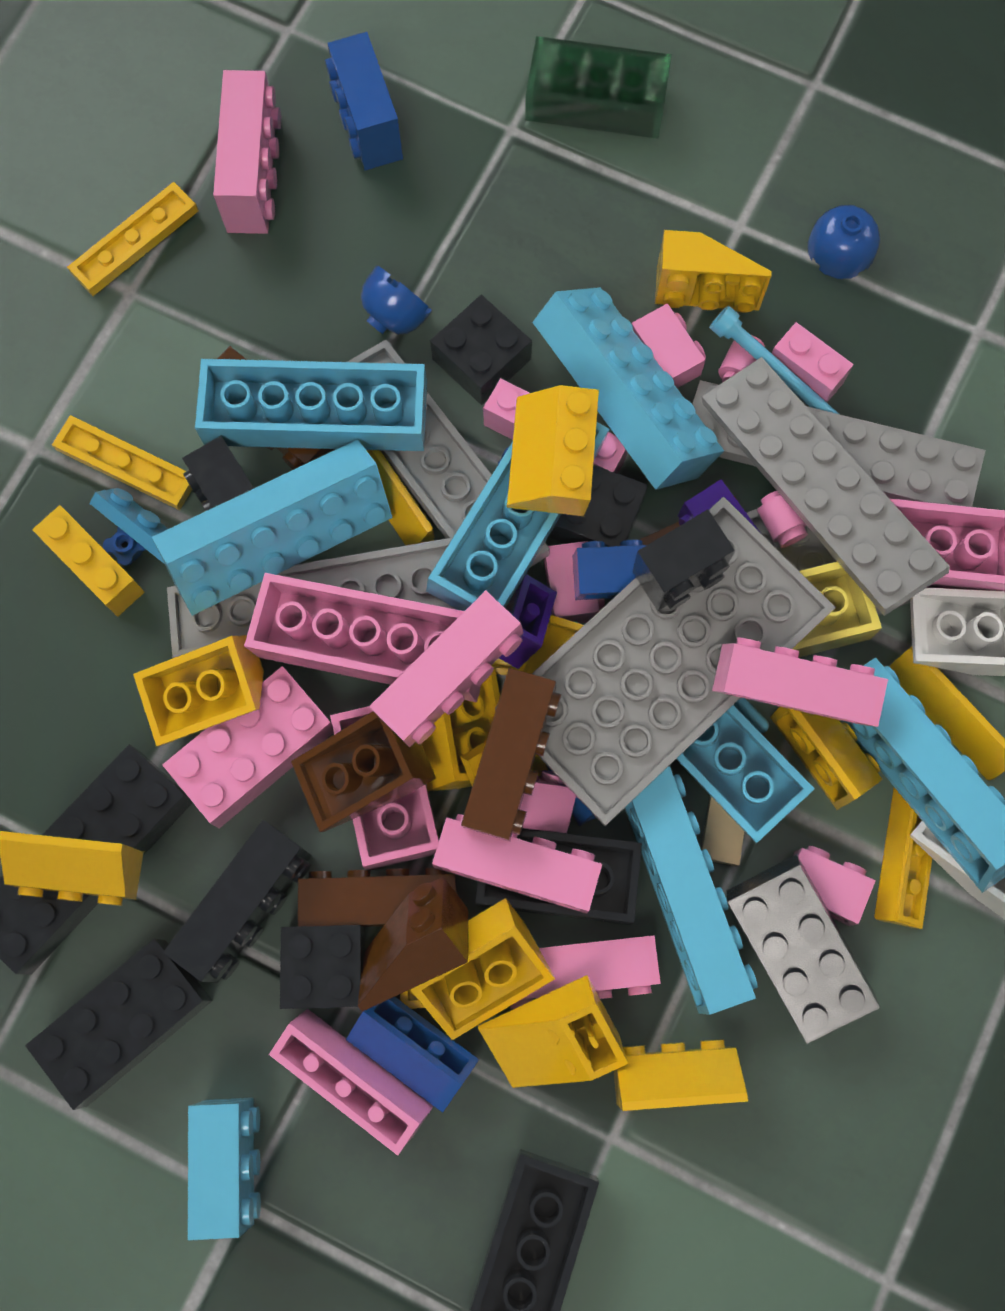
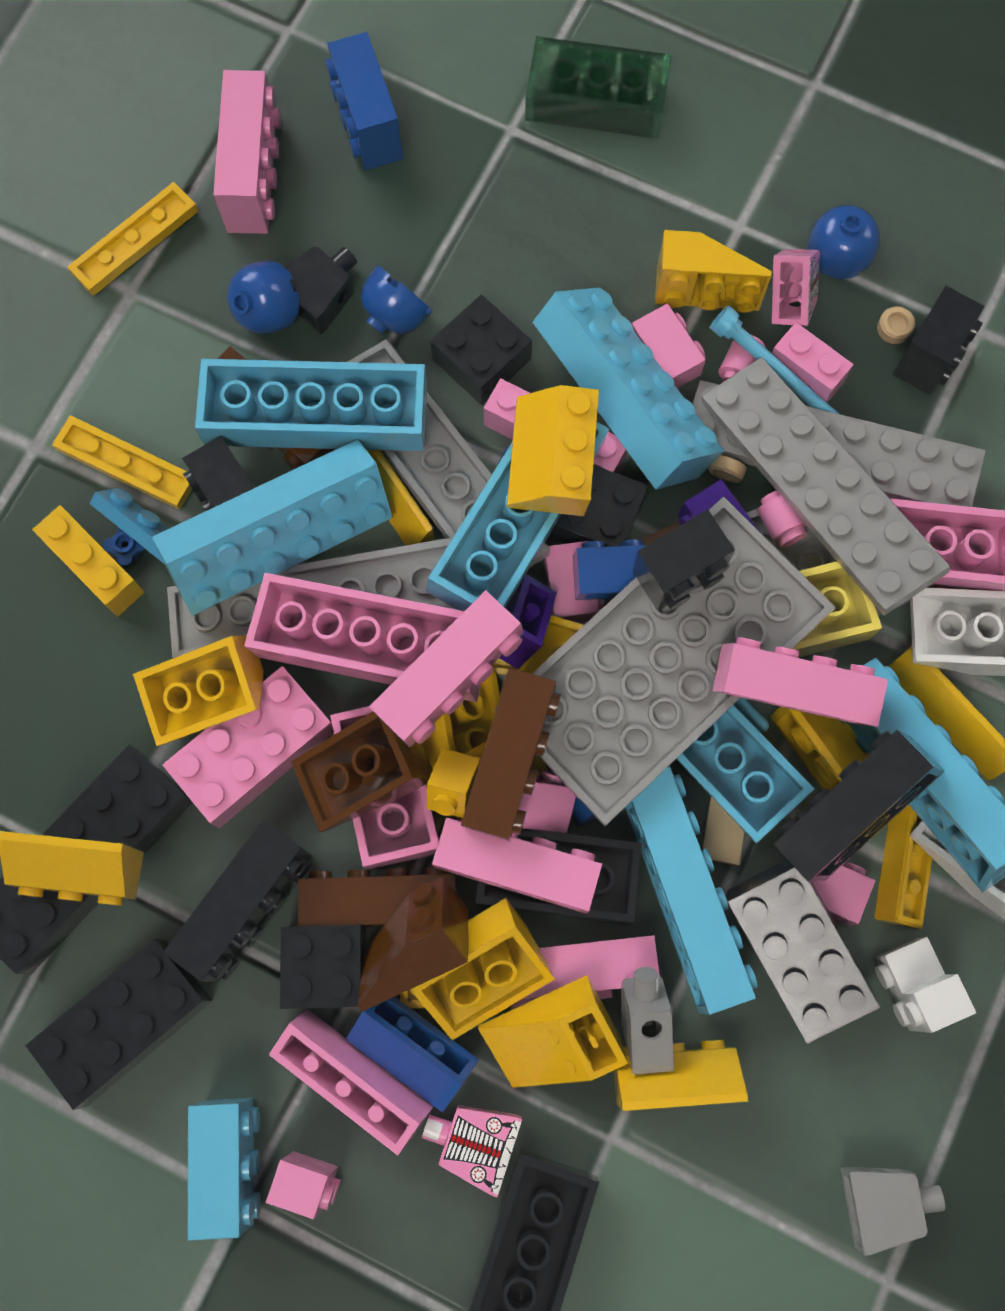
none -> blue cylinder [227,260,300,334]
none -> bright pink brick [266,1151,341,1219]
none -> black torso [283,247,357,335]
none -> torso [422,1105,522,1197]
none -> yellow brick [427,748,481,819]
none -> light grey torso [621,967,674,1075]
none -> tan tile [708,455,747,483]
none -> bright pink torso [772,249,820,326]
none -> black brick [774,730,945,882]
none -> light grey torso [840,1167,945,1256]
none -> white brick [875,937,976,1033]
none -> tan tile [877,306,915,344]
none -> black brick [892,286,985,395]

